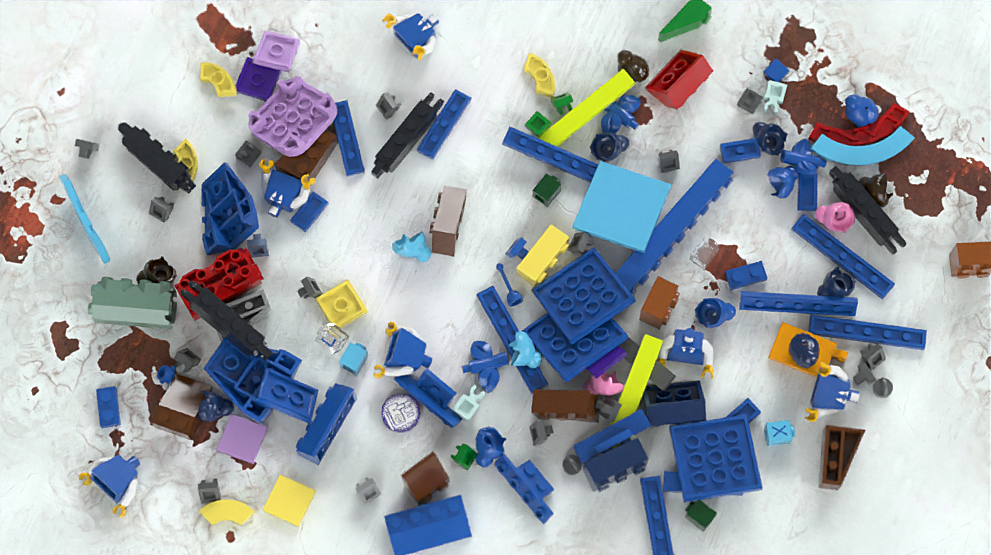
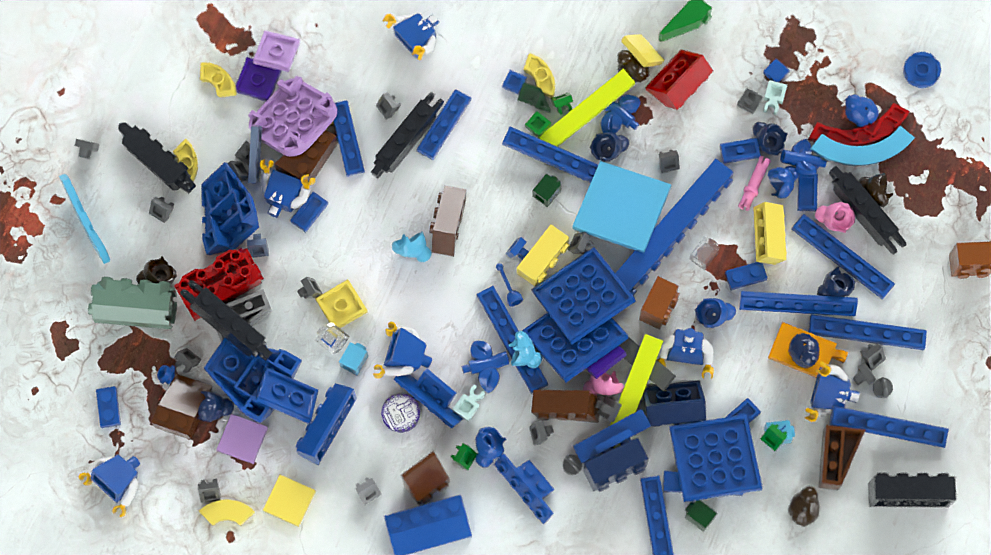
none -> dark grey tile [228,161,248,181]
none -> sand blue tile [248,125,262,184]
none -> blue tile [502,70,527,95]
none -> dark green slope [517,82,551,113]
none -> light yellow tile [621,34,665,67]
none -> bright pink pin [738,156,771,211]
none -> light yellow brick [753,202,787,265]
none -> green tile [760,424,788,452]
none -> dark brown piece [788,486,820,527]
none -> blue tile [829,406,949,448]
none -> black brick [868,473,957,507]
none -> blue tile [903,52,941,88]

